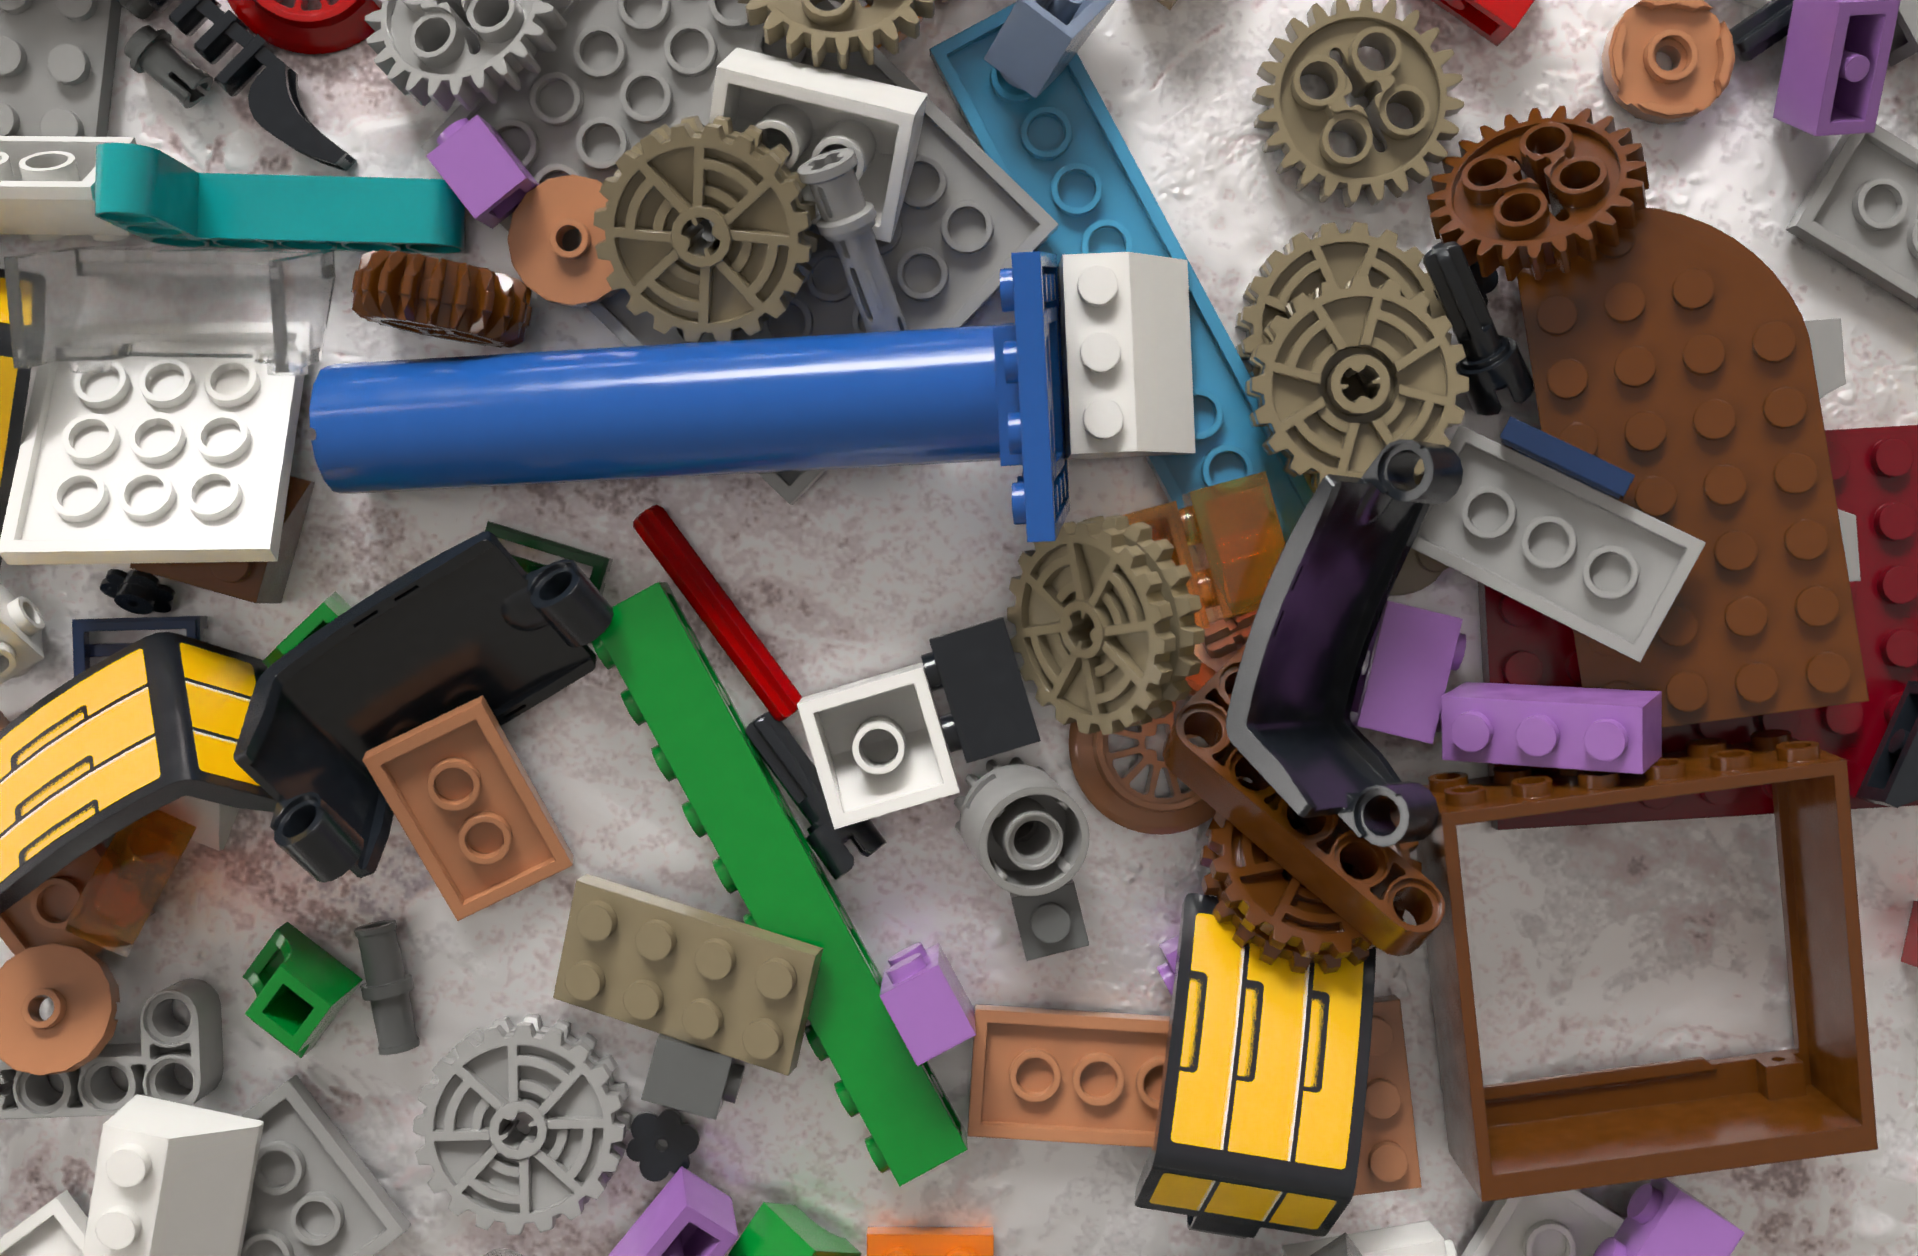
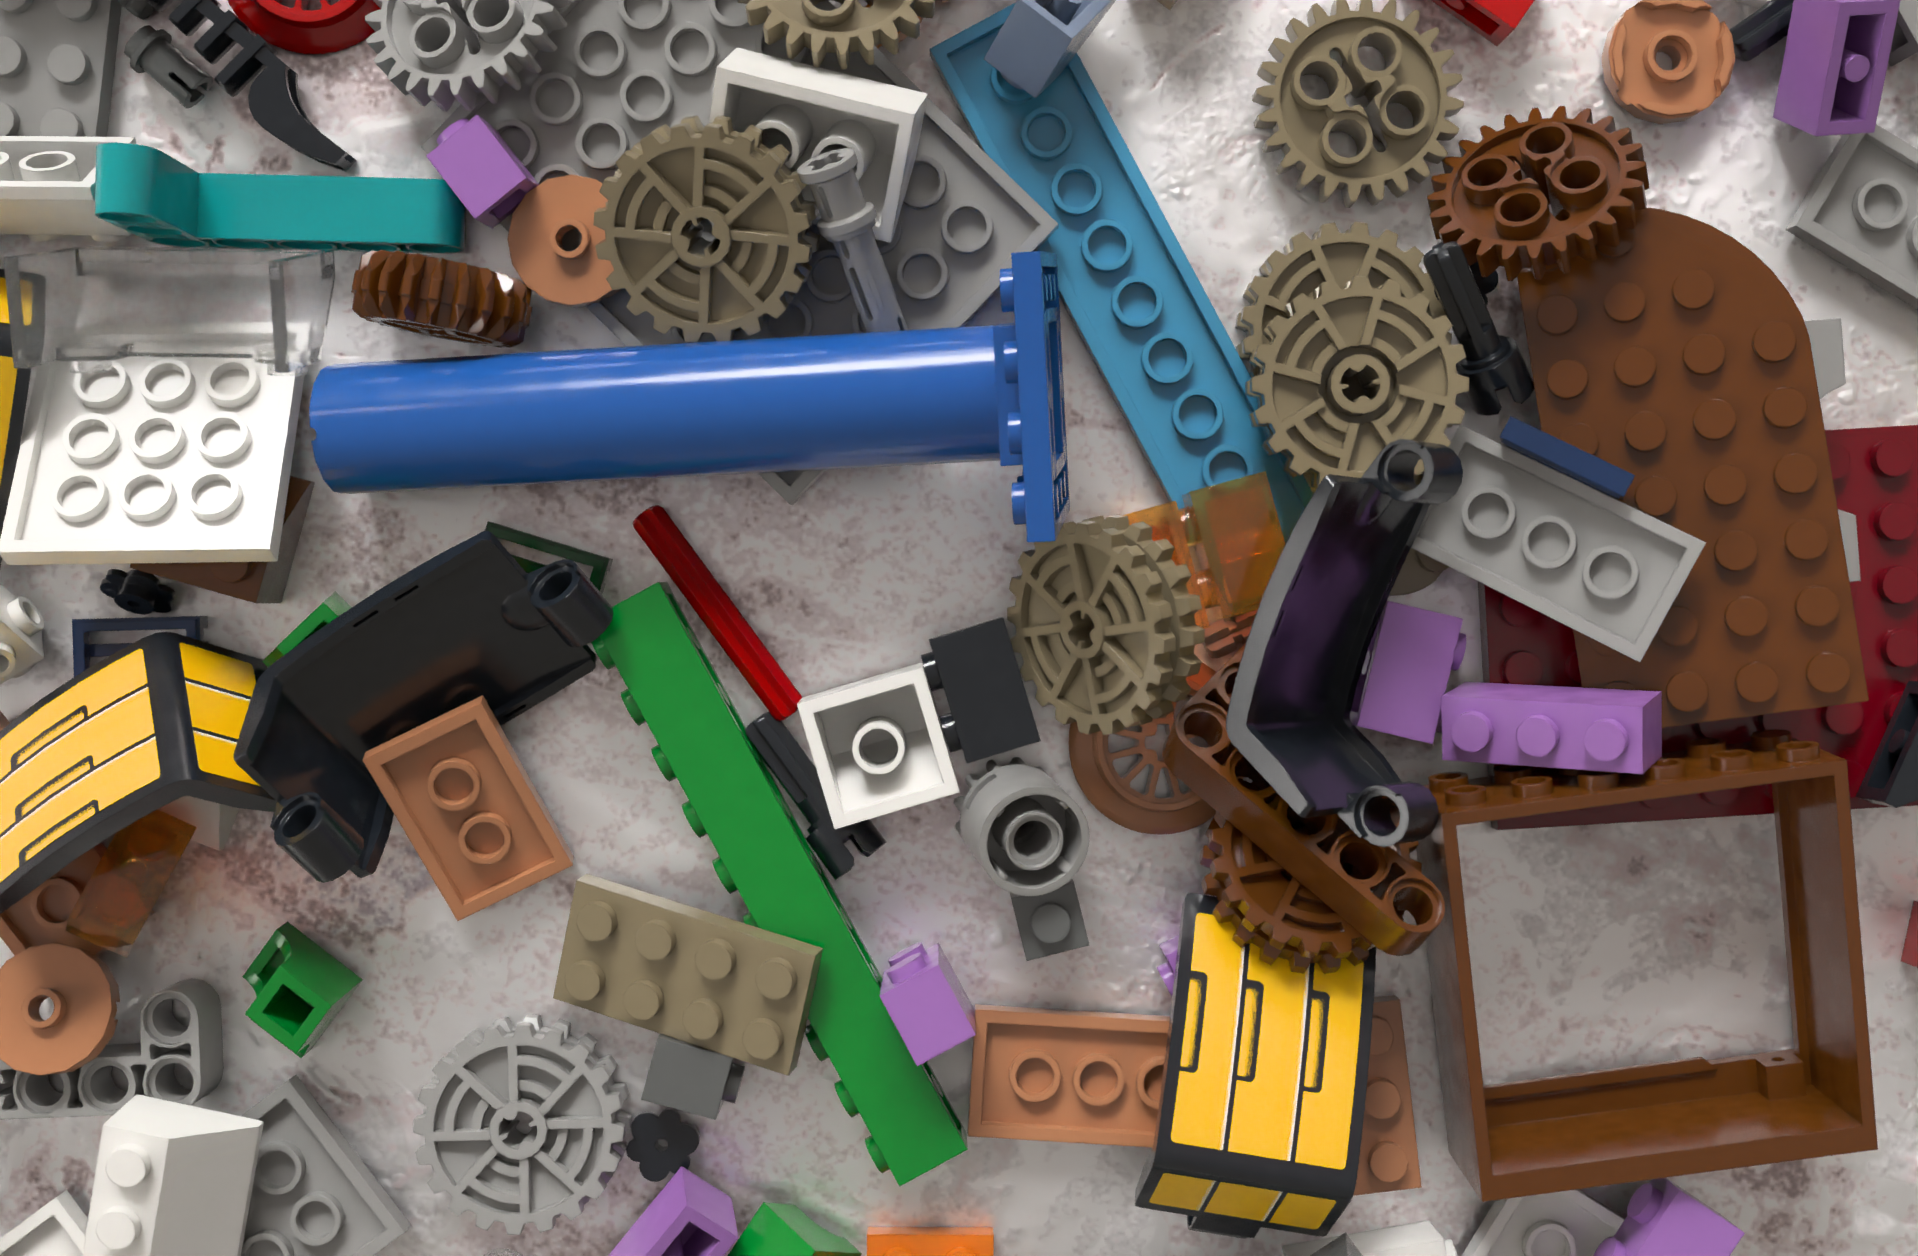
dark grey pin [354,920,420,1055] -> none
white slope [1058,252,1196,460] -> none

